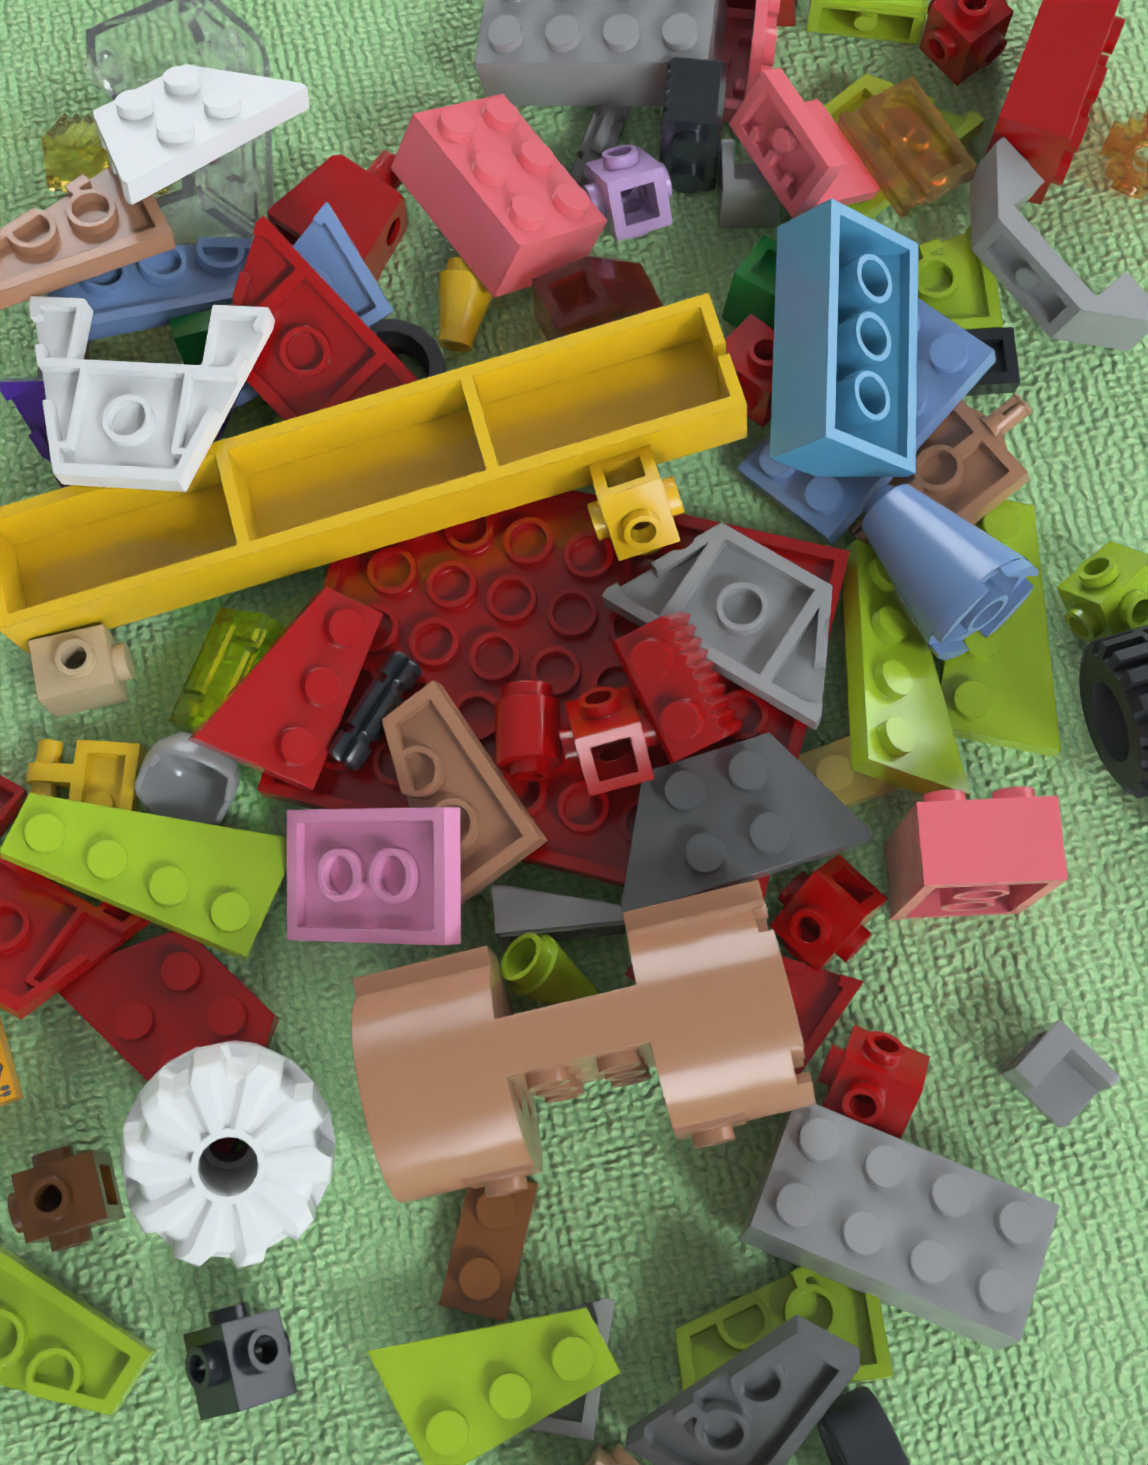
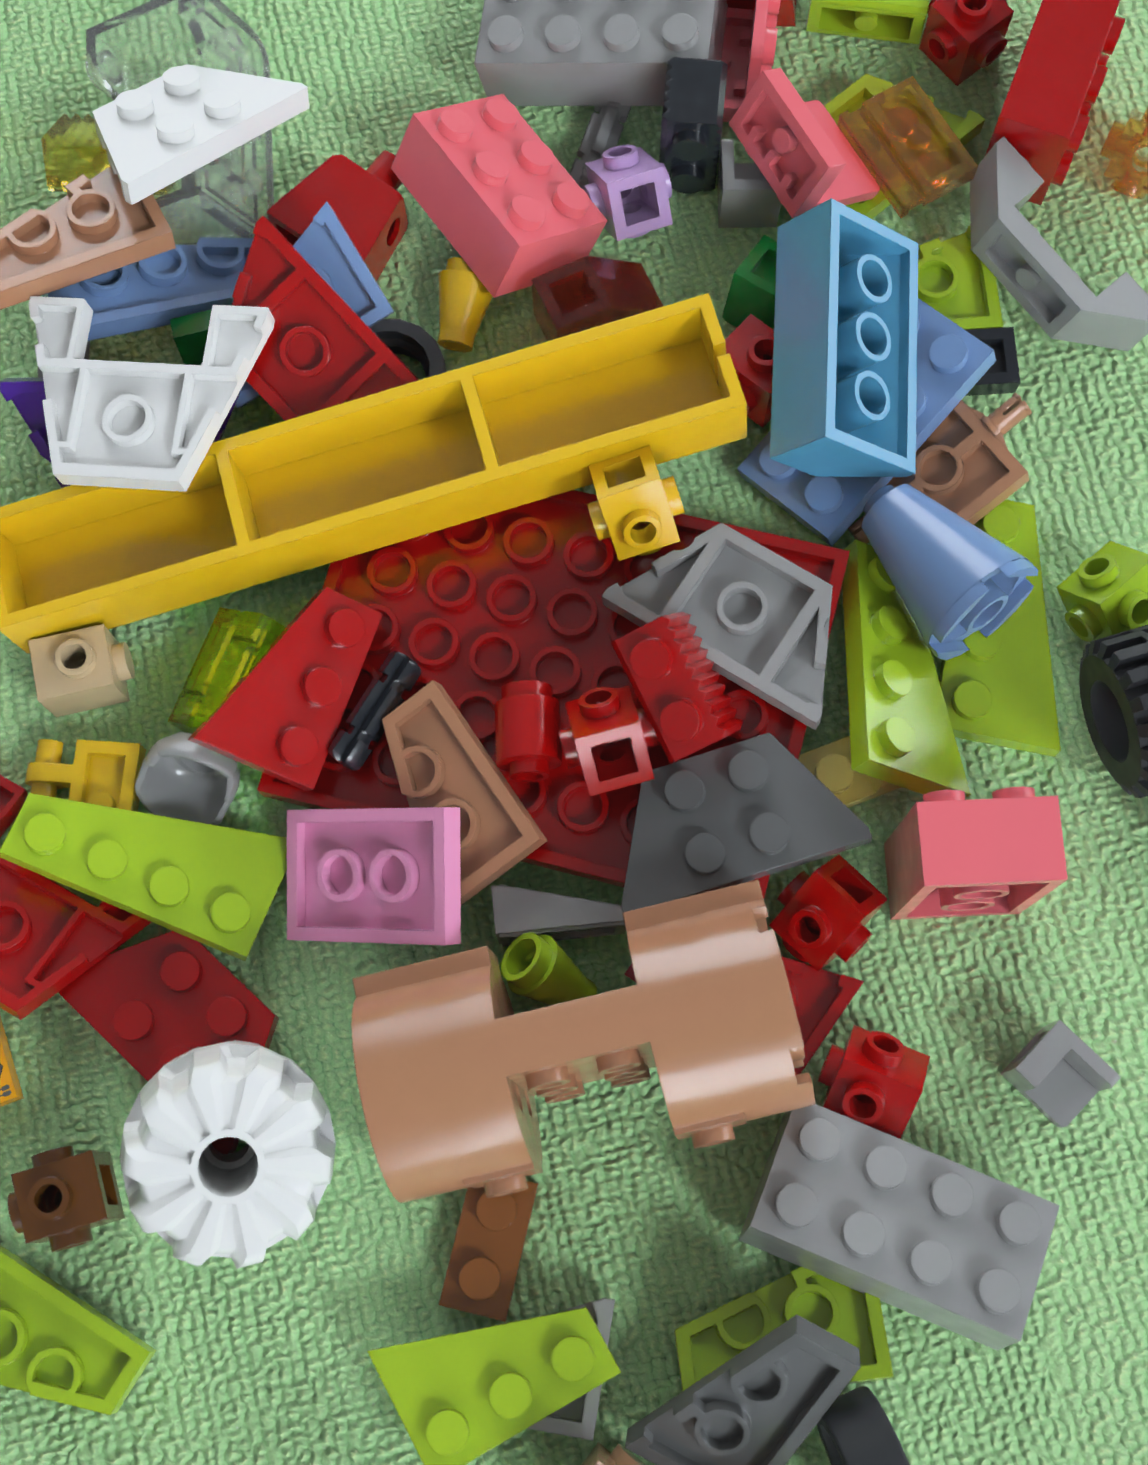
black brick [183,1301,297,1420] -> none

